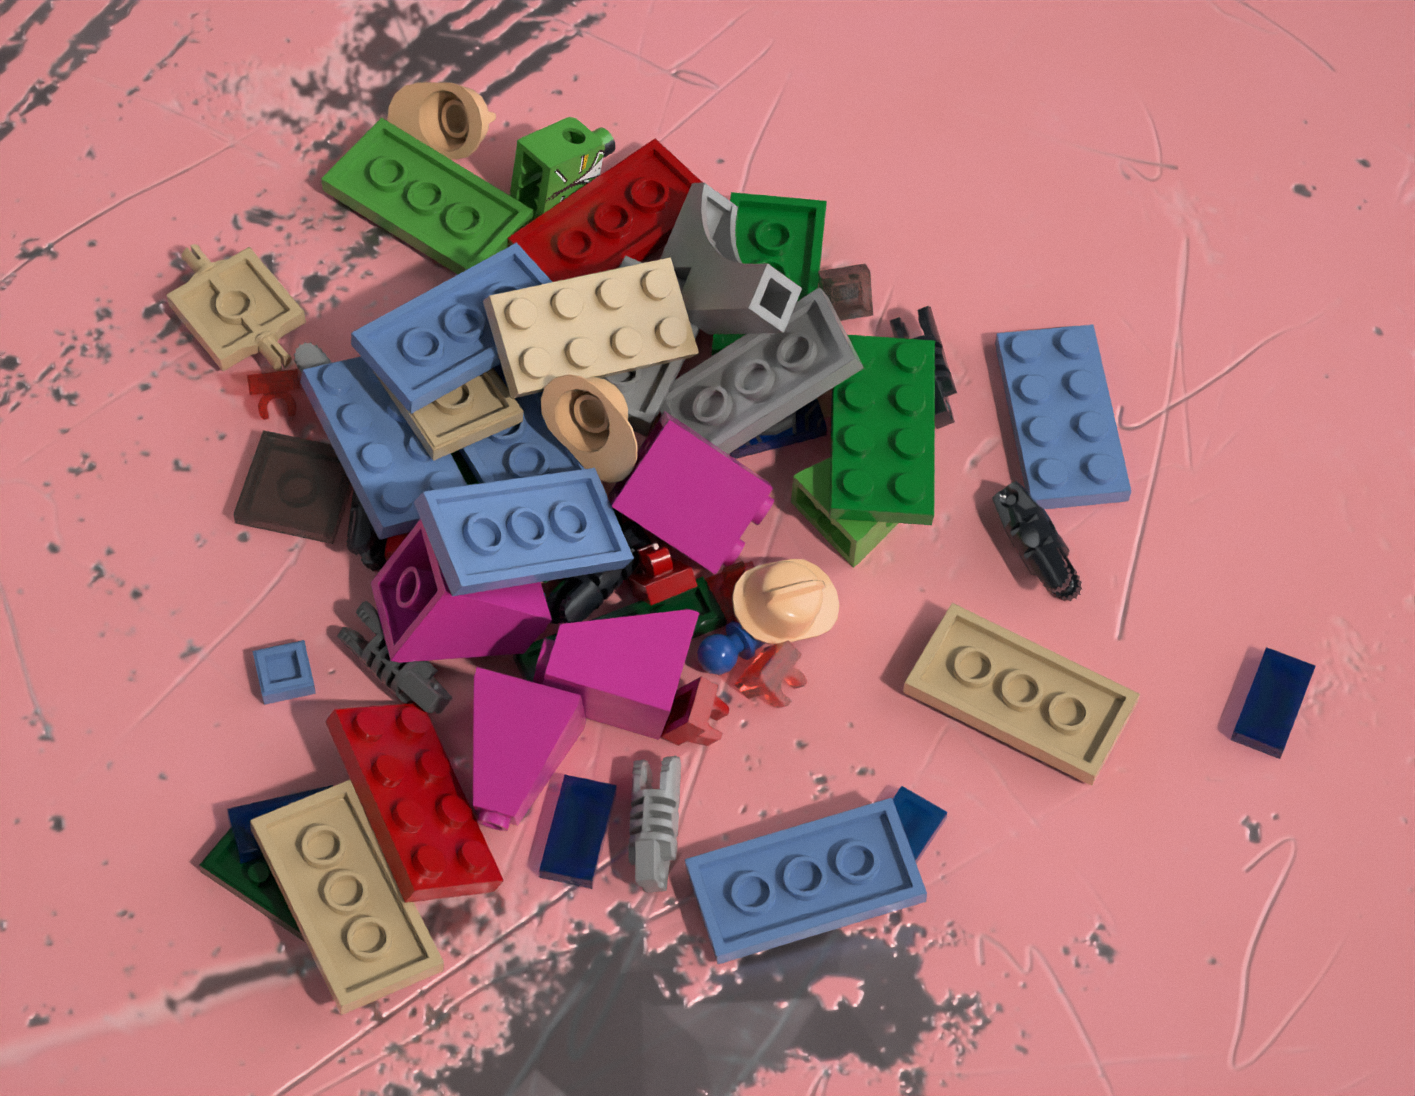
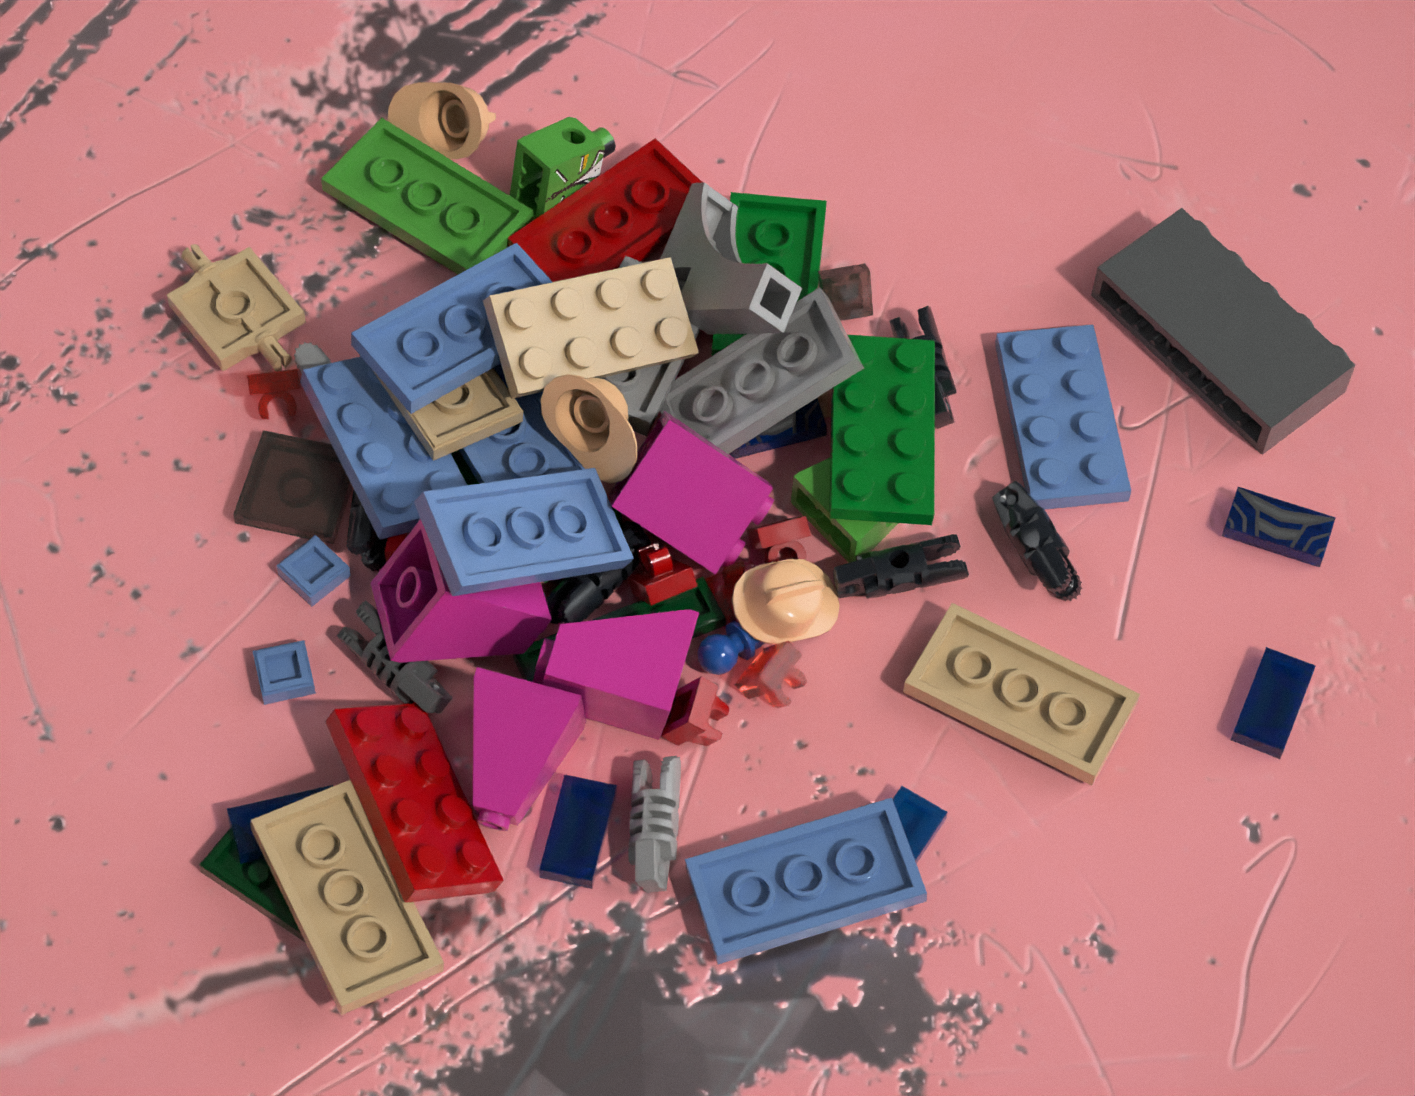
none -> medium blue tile [276,535,351,607]
none -> red tile [747,516,811,564]
none -> black hinge [833,534,969,599]
none -> dark grey brick [1091,208,1355,455]
none -> clear blue tile [1222,487,1336,567]

